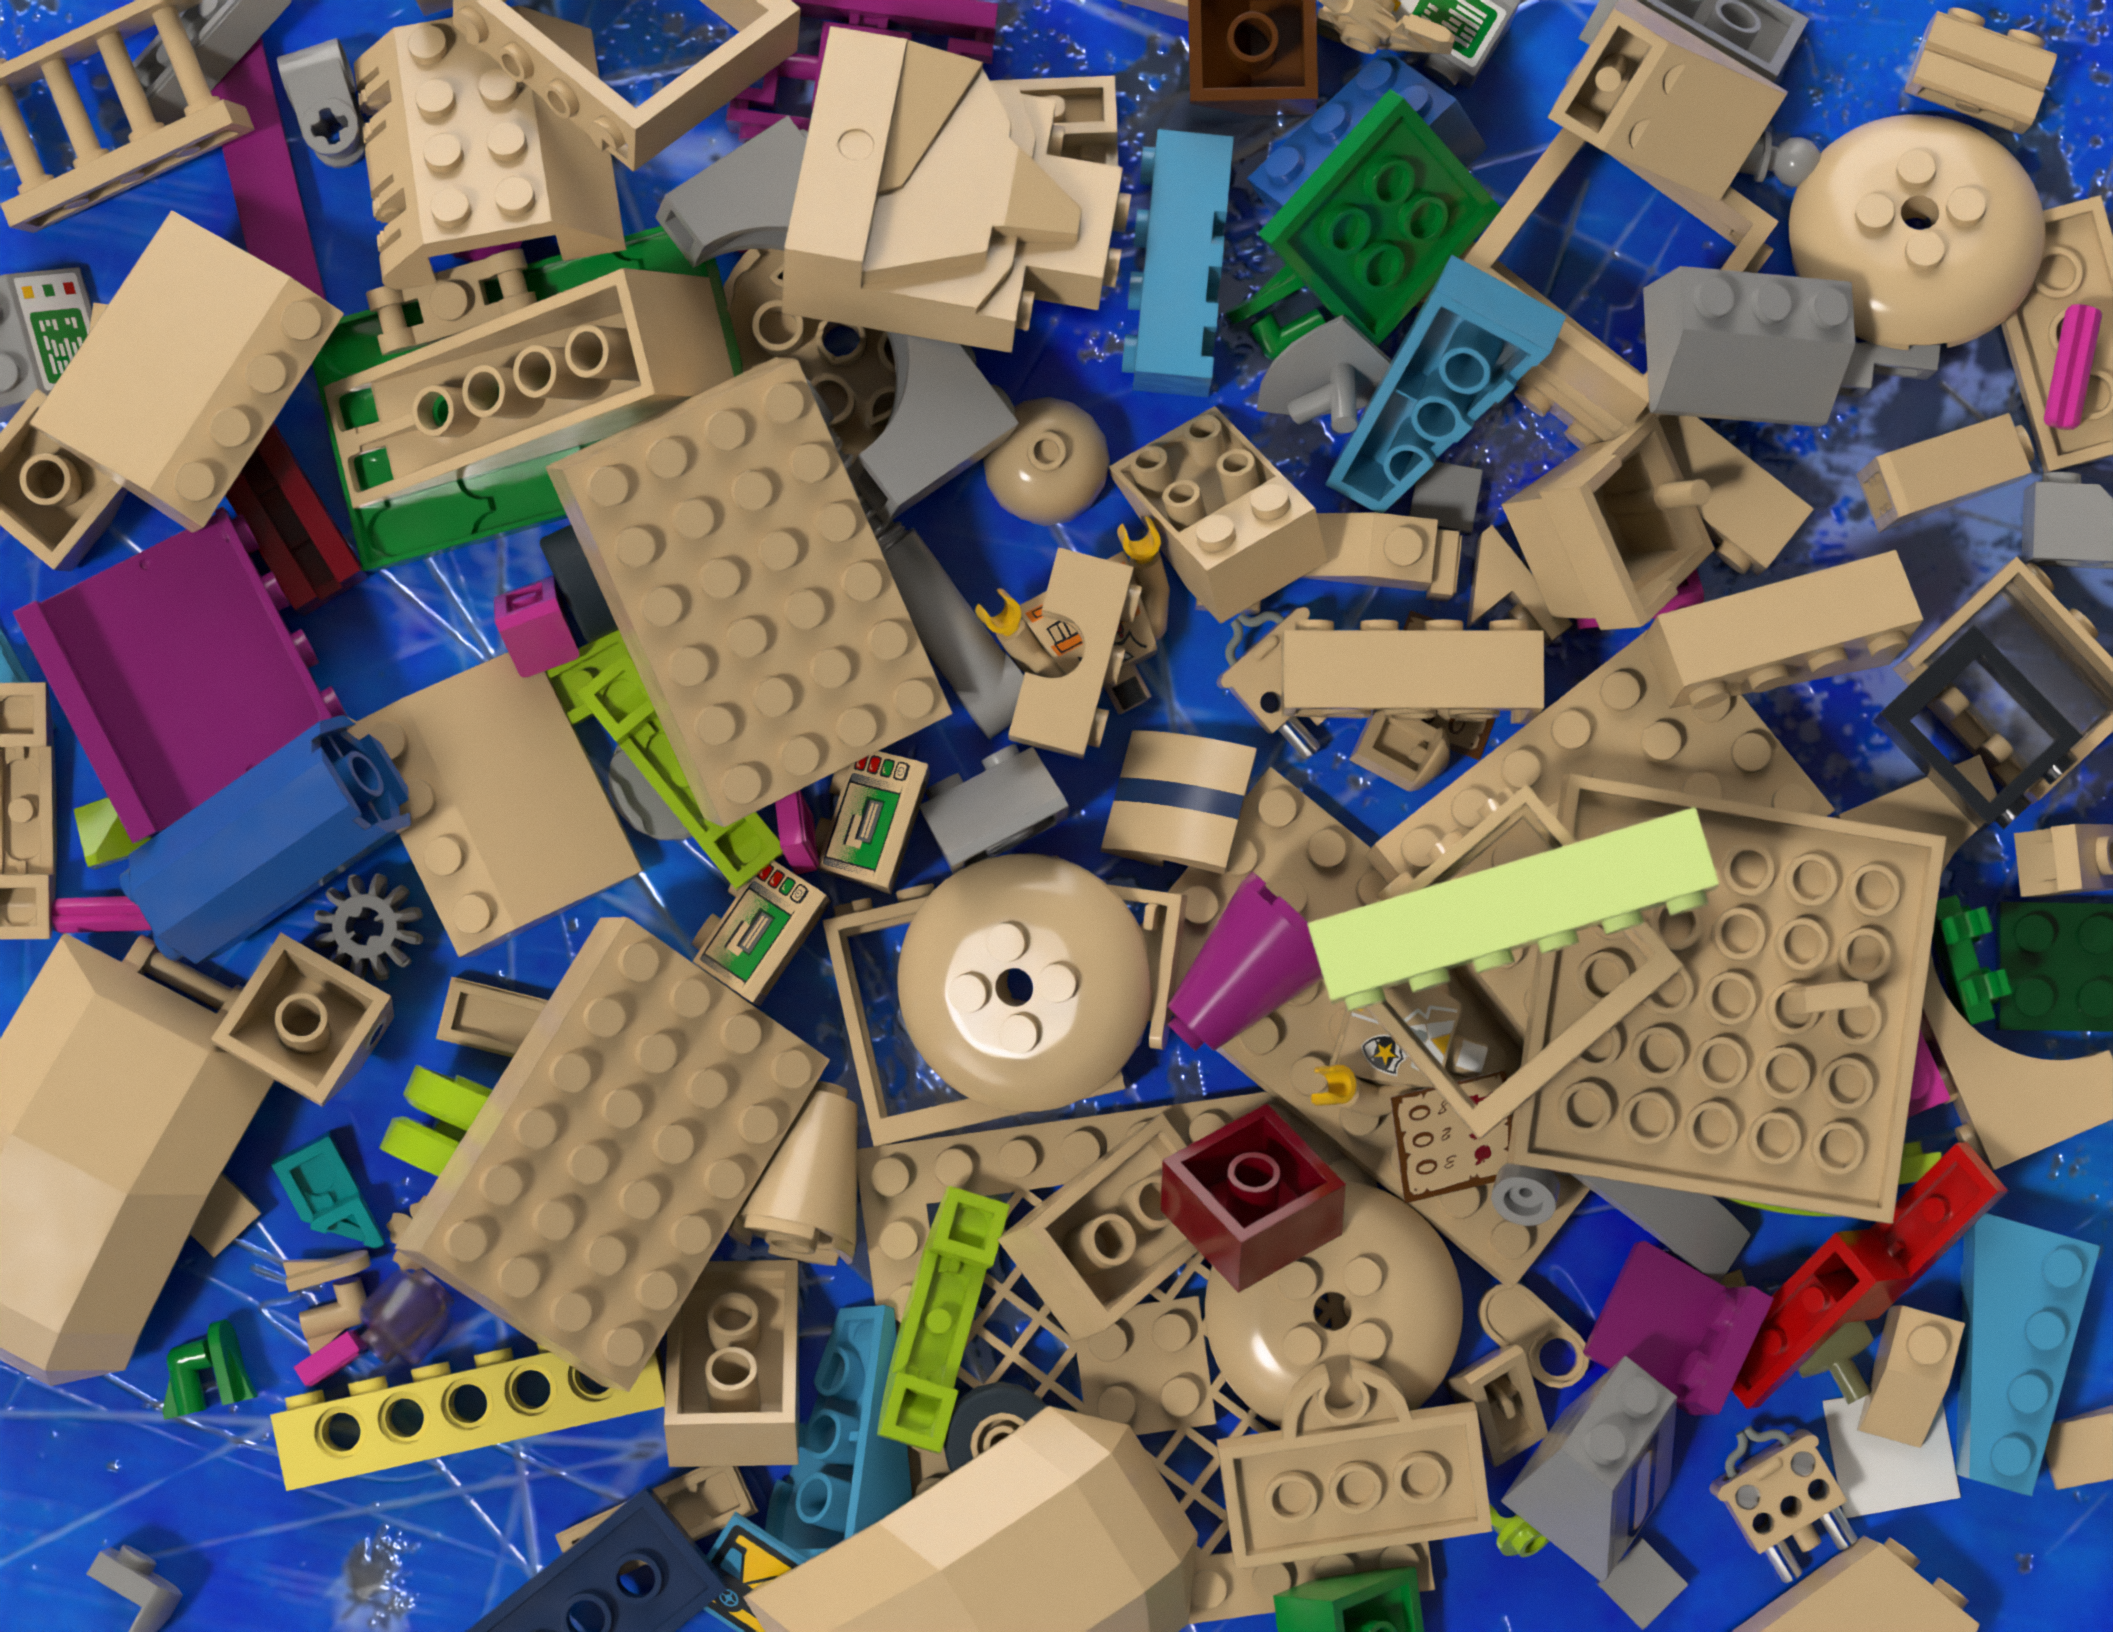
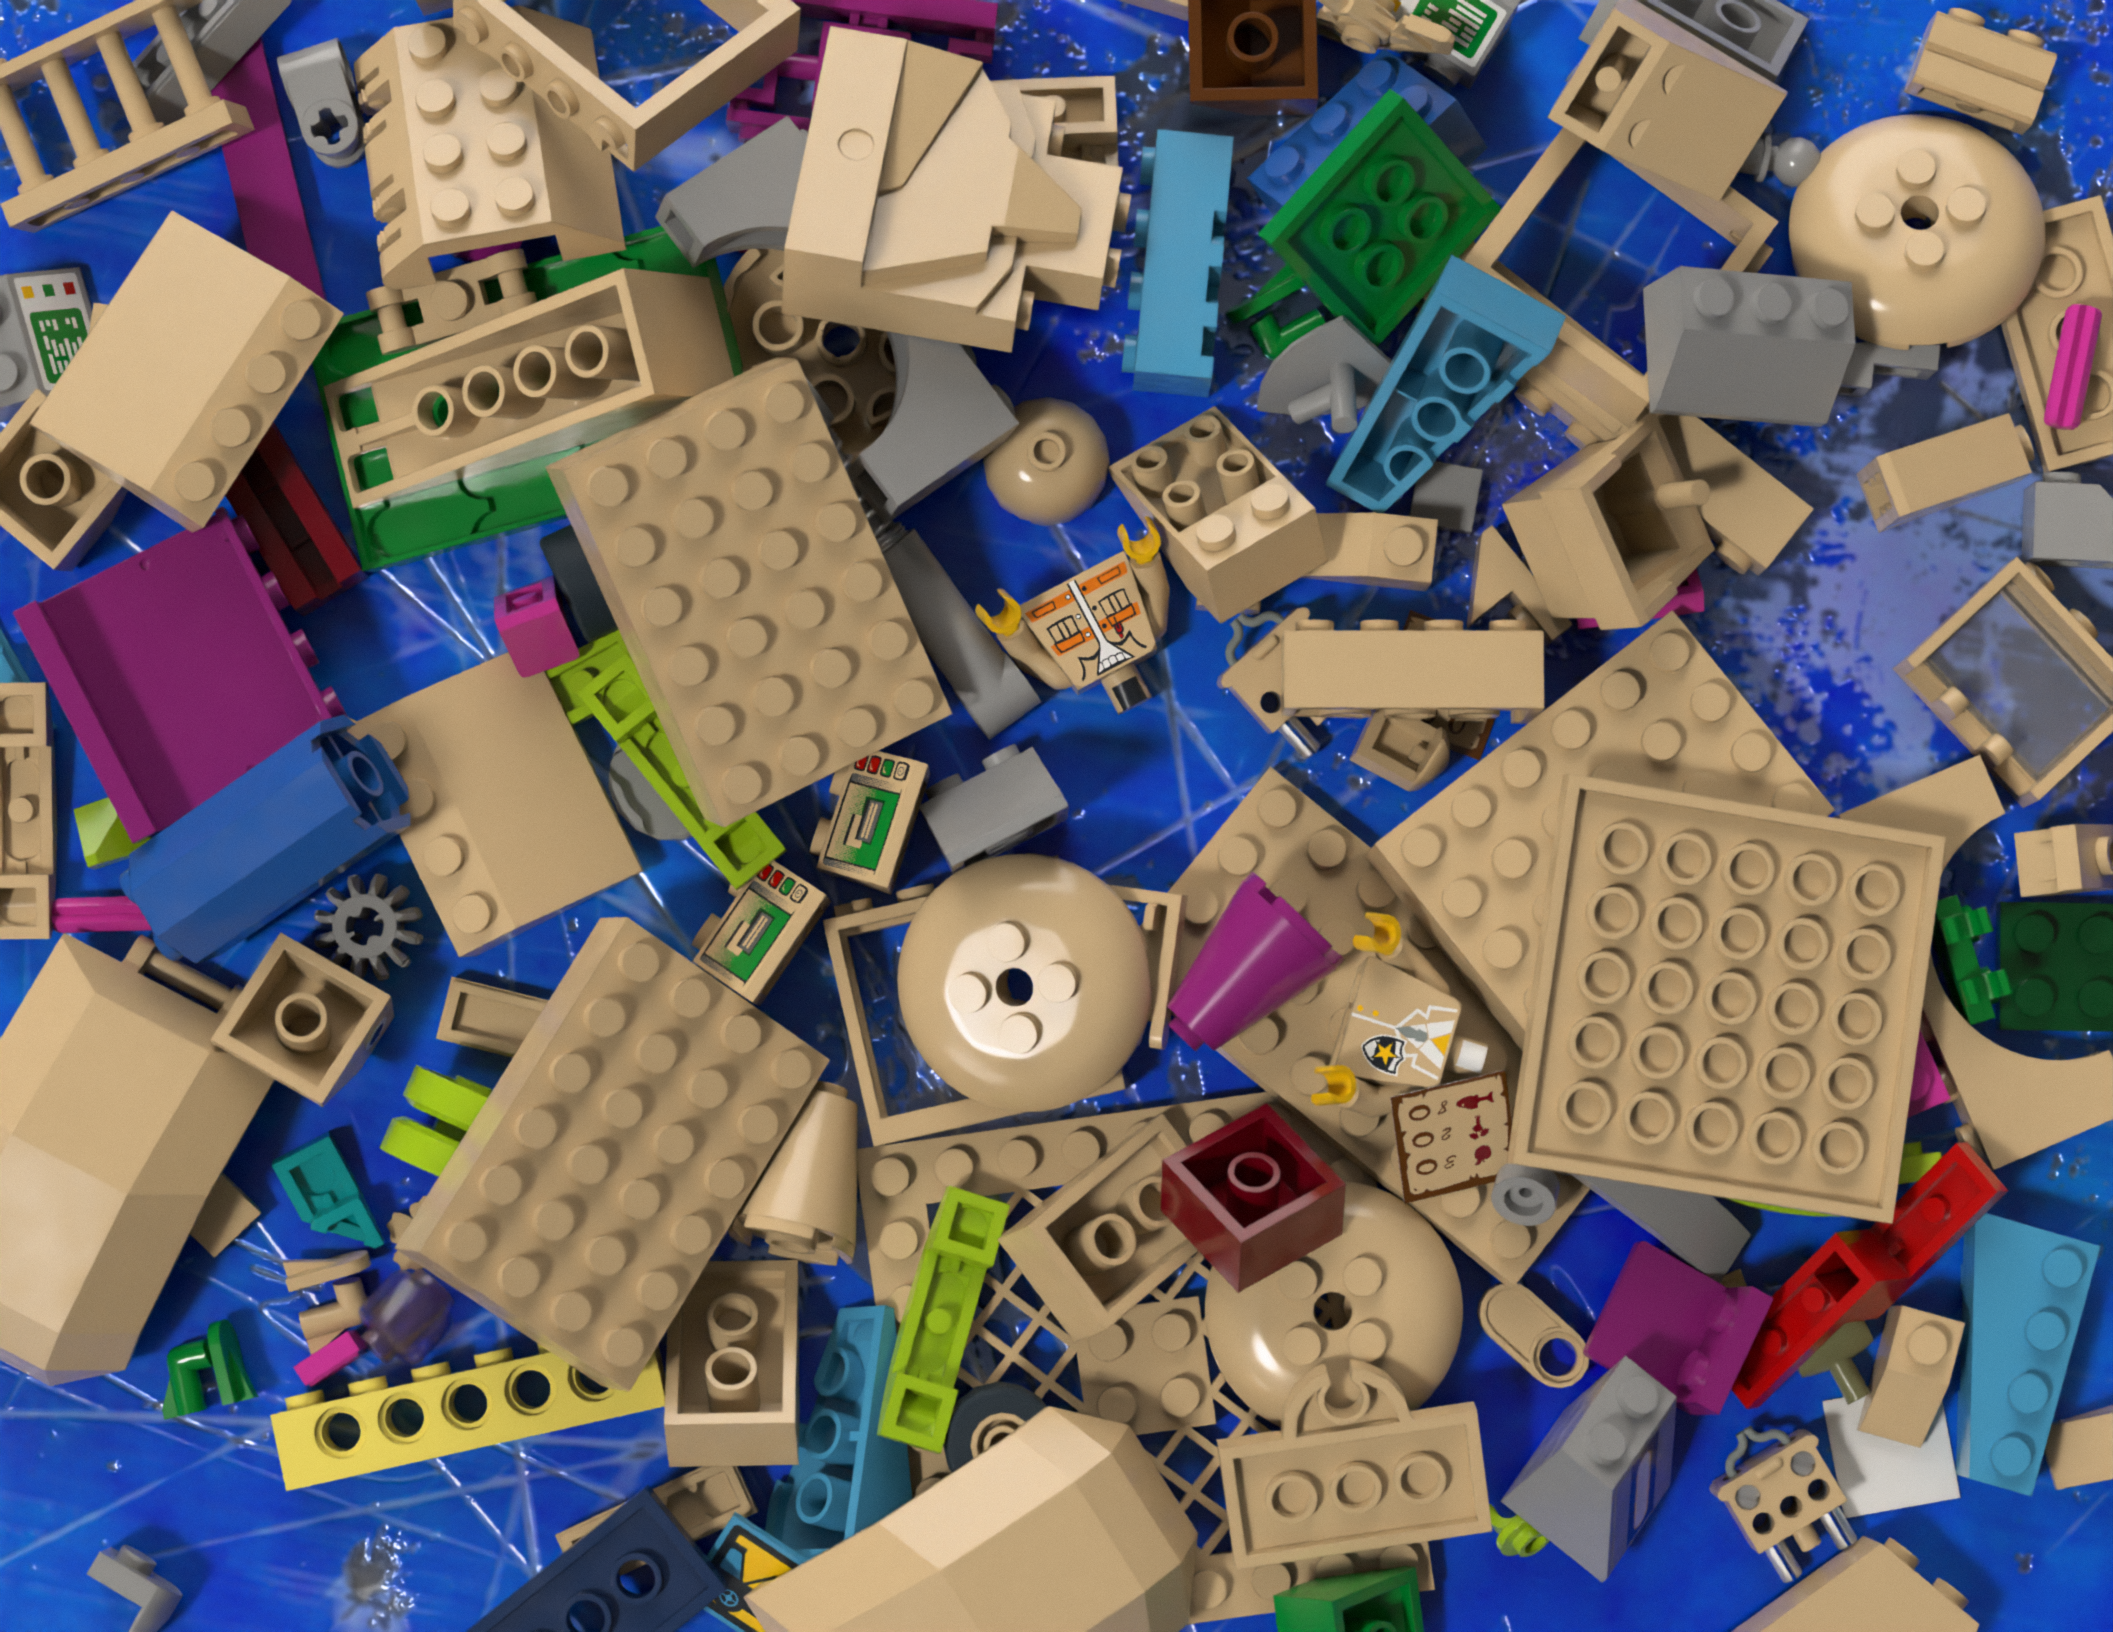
dark pink tile [775,790,819,875] -> none
tan arch [1008,547,1142,759] -> none
tan slope [1101,730,1257,875] -> none
yellowish green brick [1307,807,1719,1012] -> none
tan window [1366,784,1684,1141] -> none
tan tile [1426,529,1462,602] -> none
tan slope [1443,1344,1548,1468] -> none
light grey tile [1595,1537,1688,1630] -> none
tan wedge [1643,550,1924,709] -> none
tan tile [1785,980,1870,1015] -> none
black window [1873,625,2083,832] -> none

